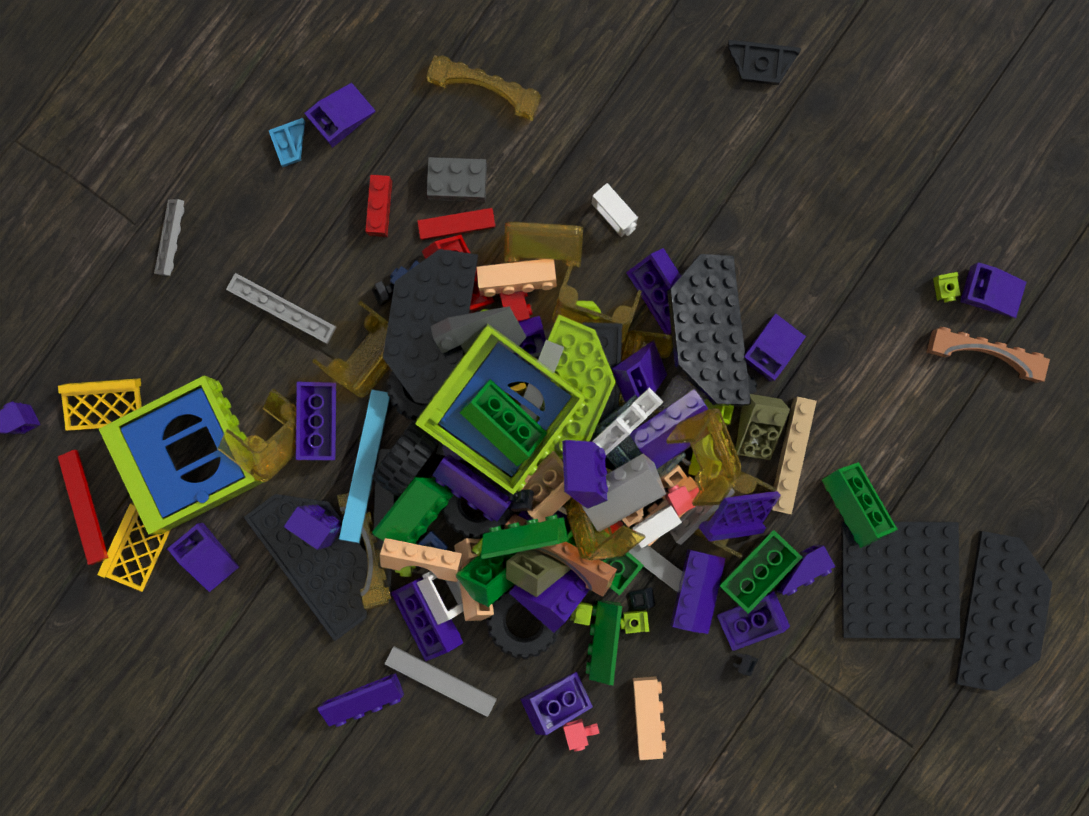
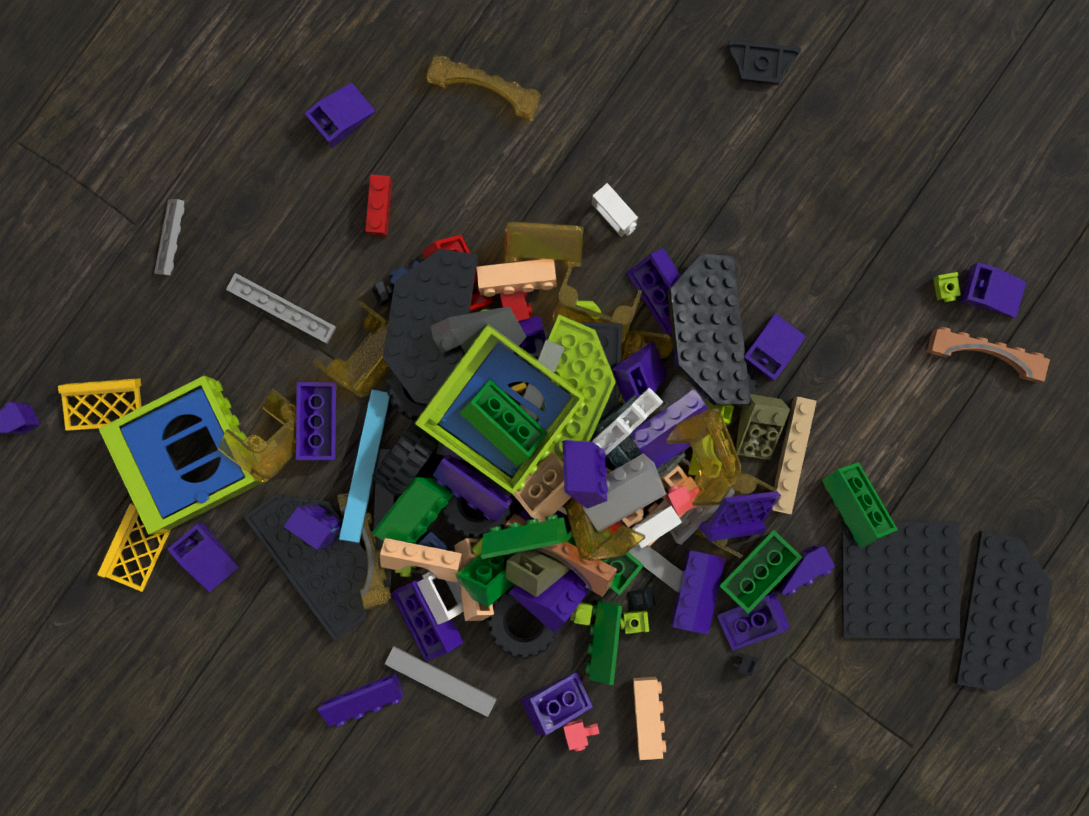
red tile [58,450,109,565] -> none
dark azure wing [269,118,305,167] -> none
red tile [417,208,496,240] -> none
dark grey brick [427,157,487,202] -> none
black tile [510,489,534,512] -> none

